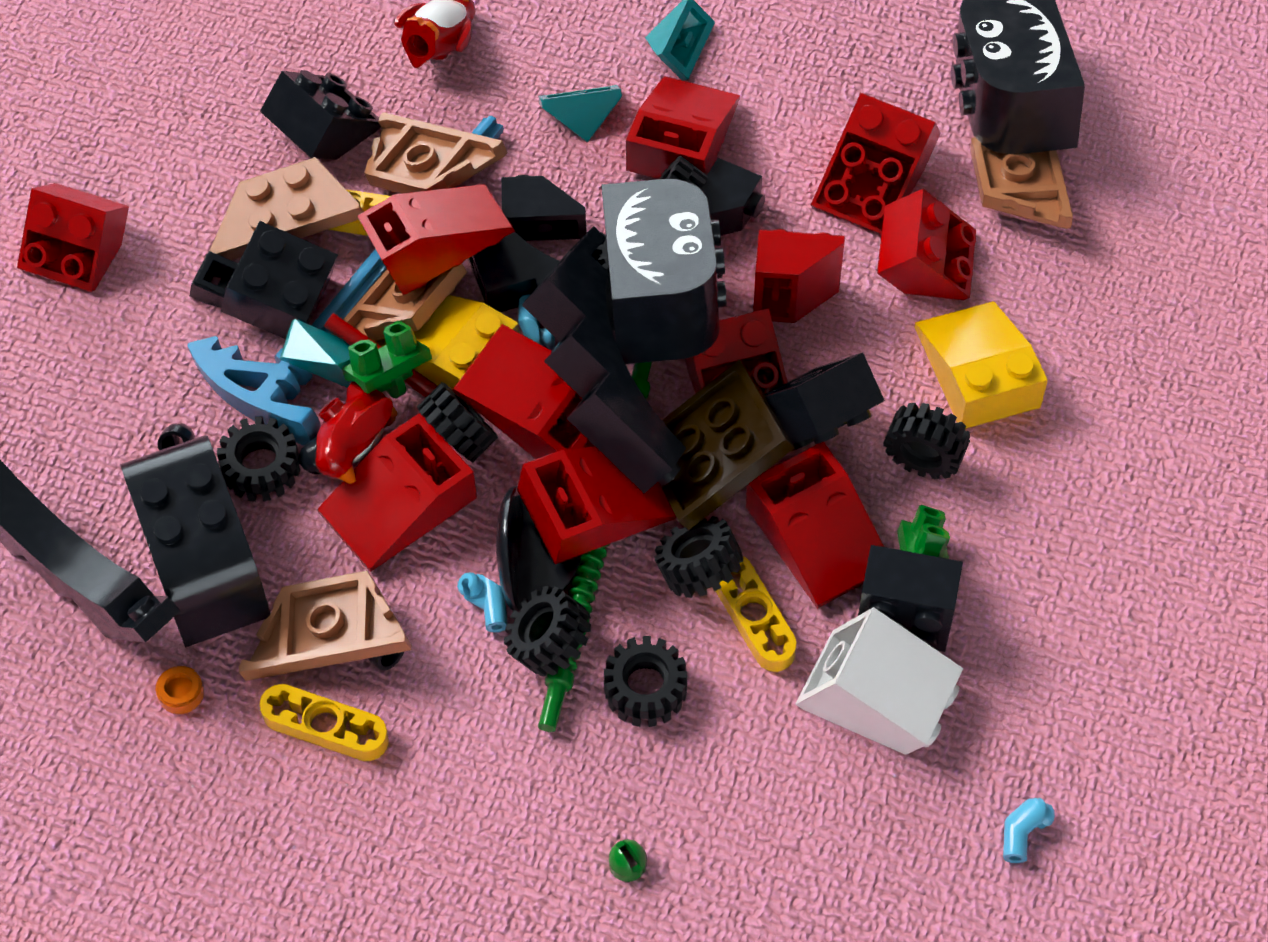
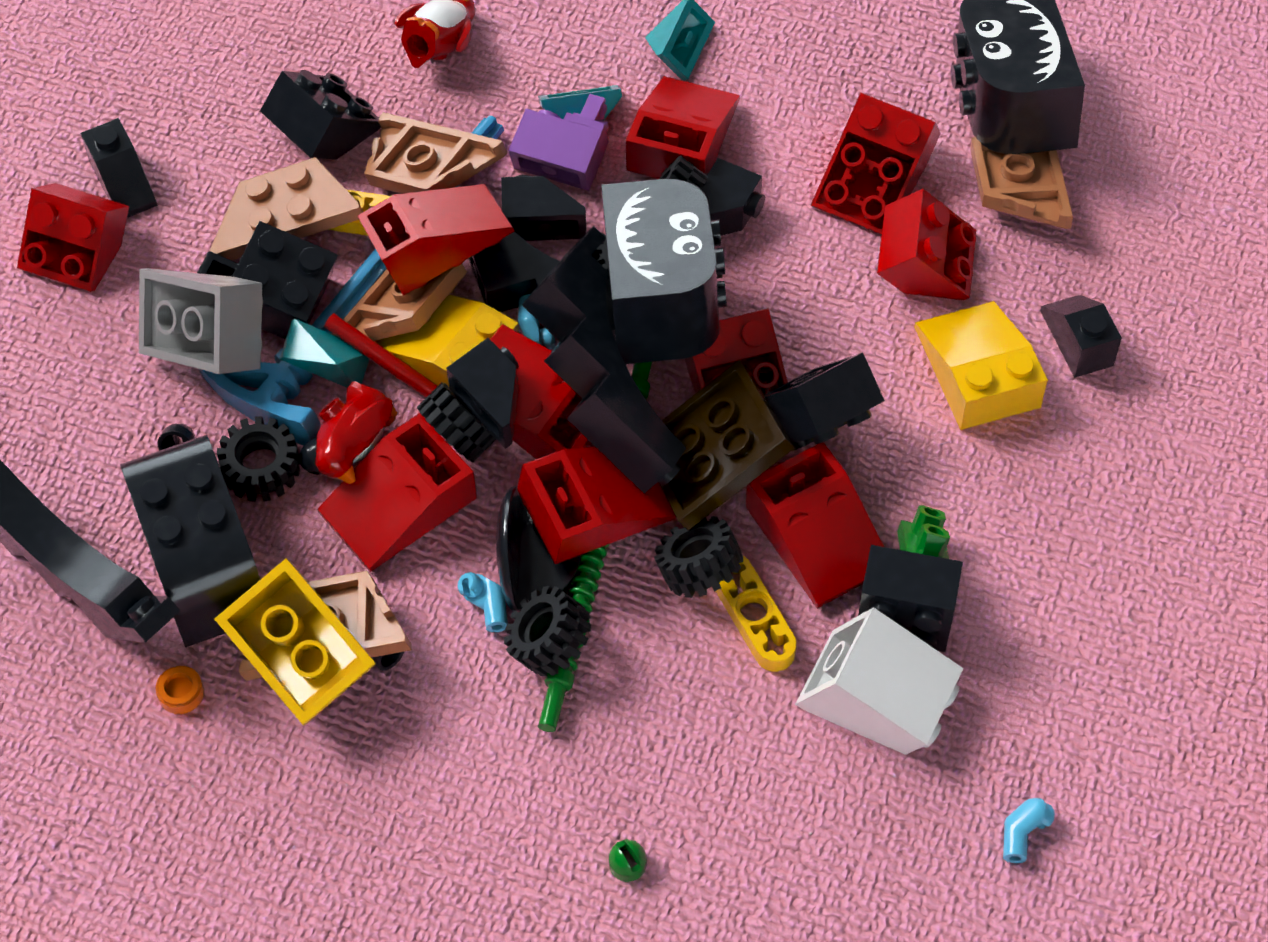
yellow beam [259,684,389,761] -> none
green hips [342,321,432,399] -> none
black tyre [604,636,687,727] -> none
red slope [753,229,845,323] -> none
black tyre [883,403,970,479] -> none
none -> black slope [80,118,158,218]
none -> light grey slope [139,268,263,374]
none -> yellow slope [214,558,376,726]
none -> black slope [446,338,519,449]
none -> medium lavender hinge [508,94,609,191]
none -> black slope [1040,295,1122,378]

